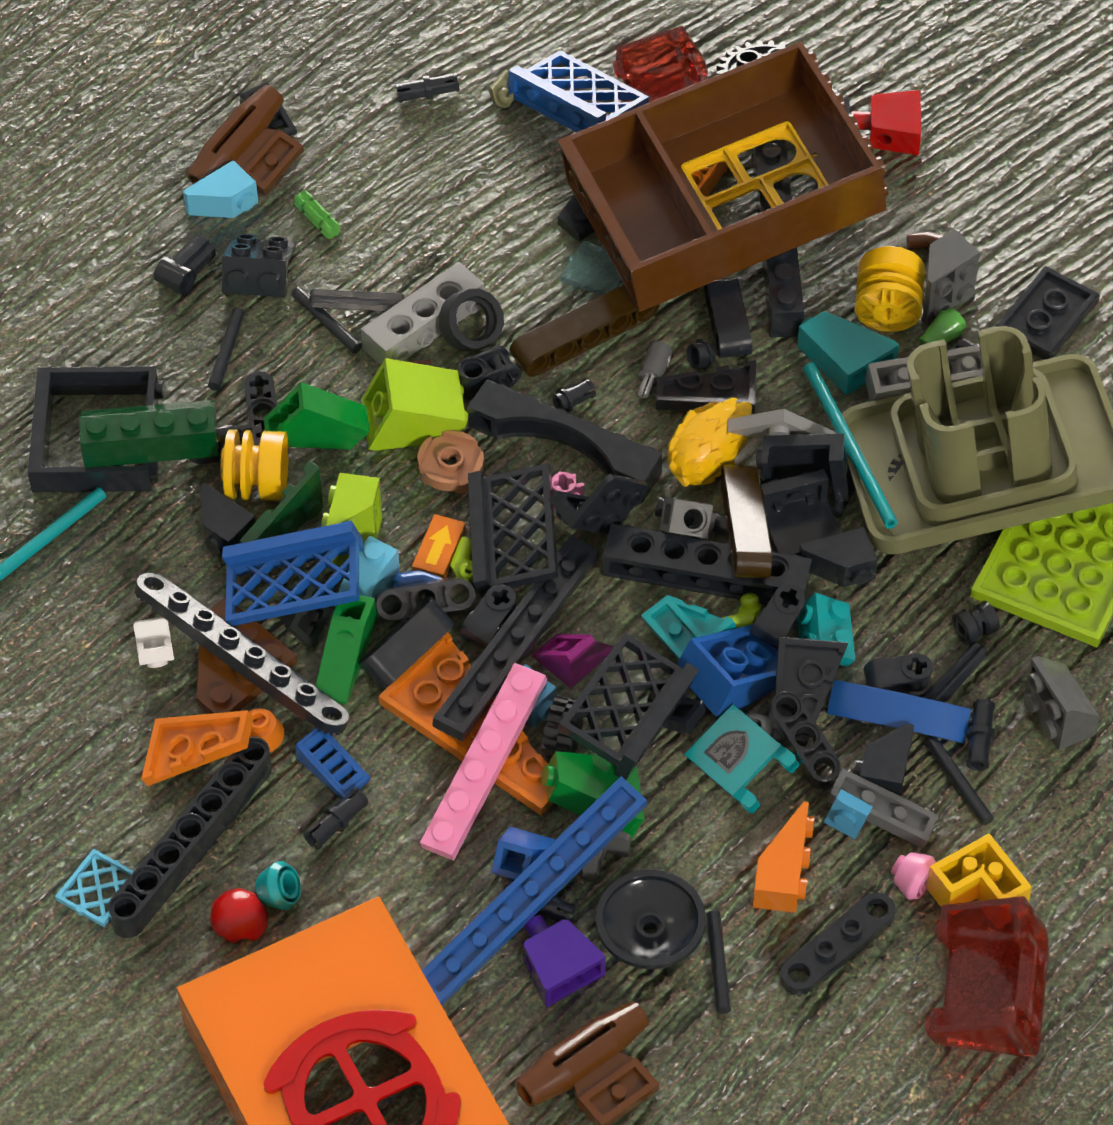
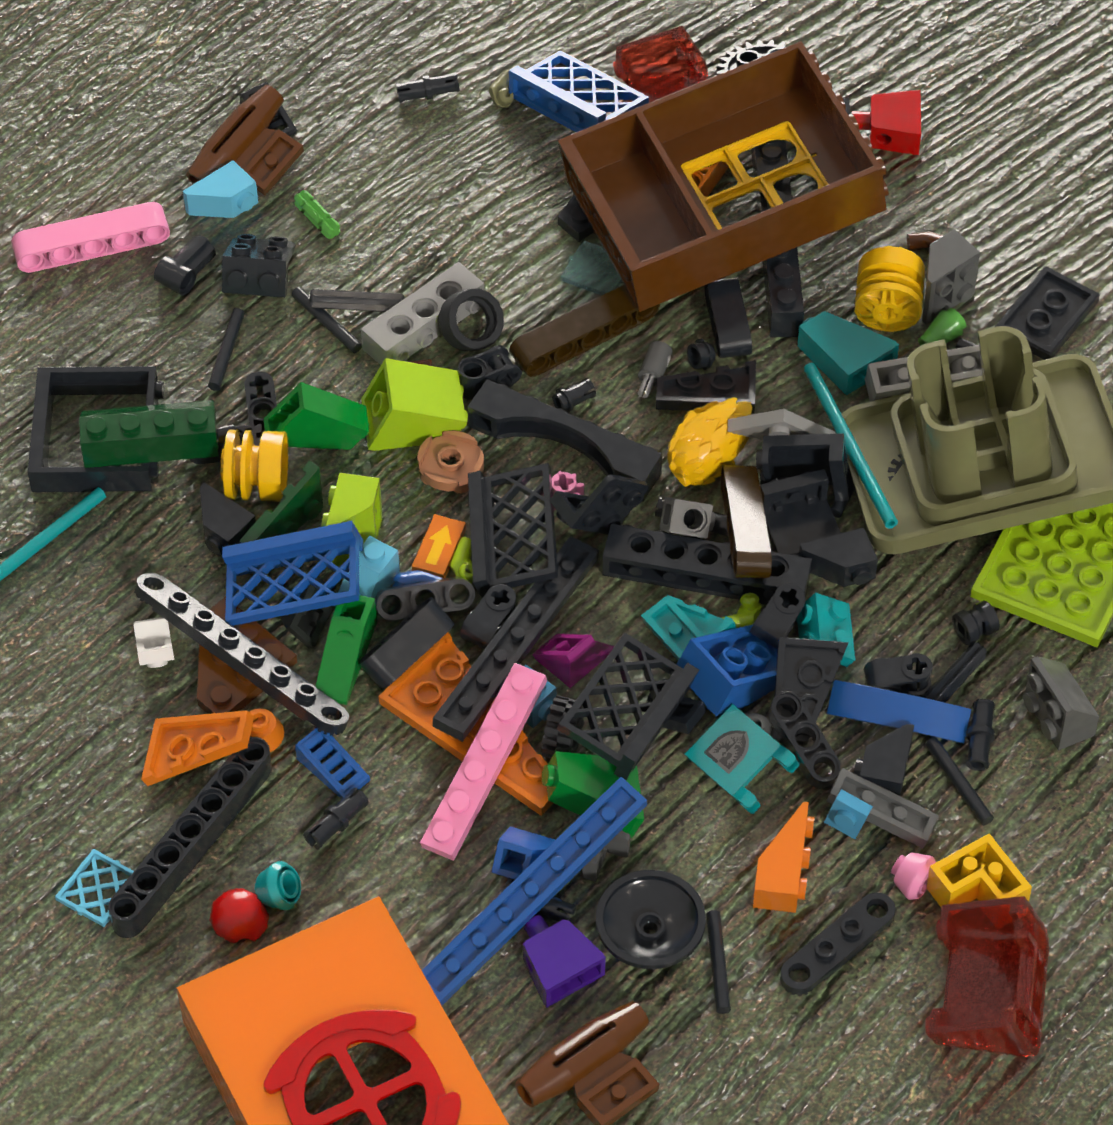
none -> bright pink beam [11,202,170,273]

